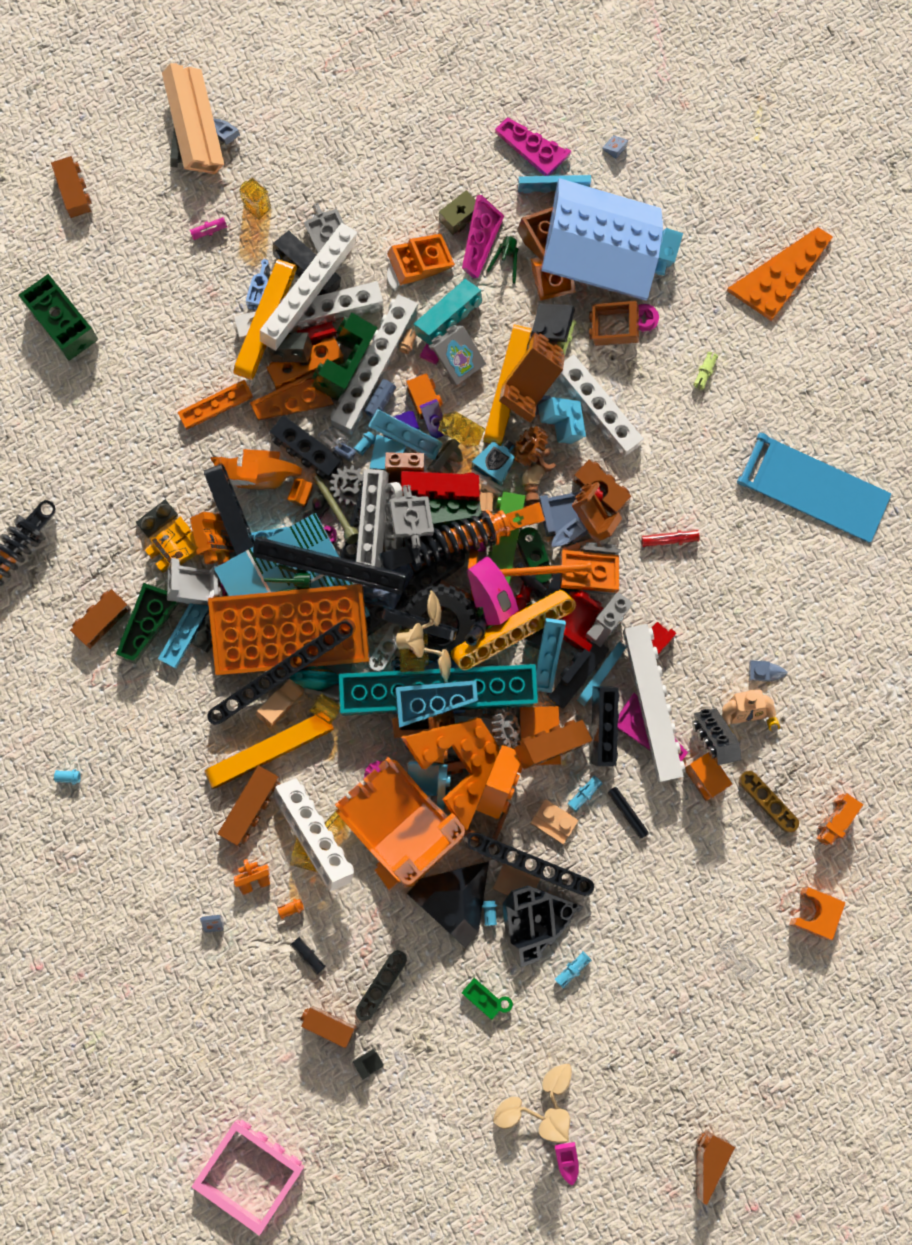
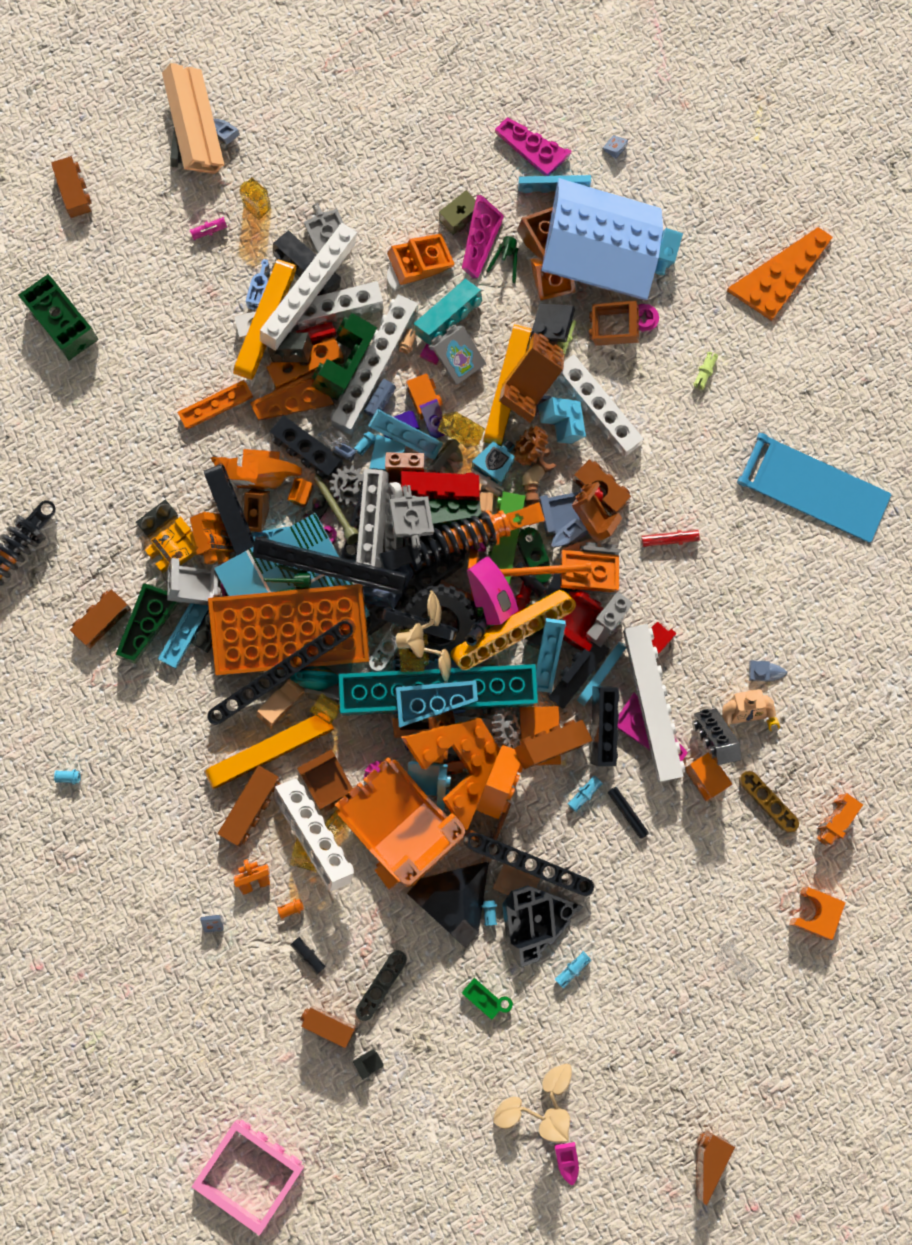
light nougat plate [530,799,579,844] -> none
none -> dark orange slope [244,489,270,533]
none -> dark orange panel [297,749,353,812]

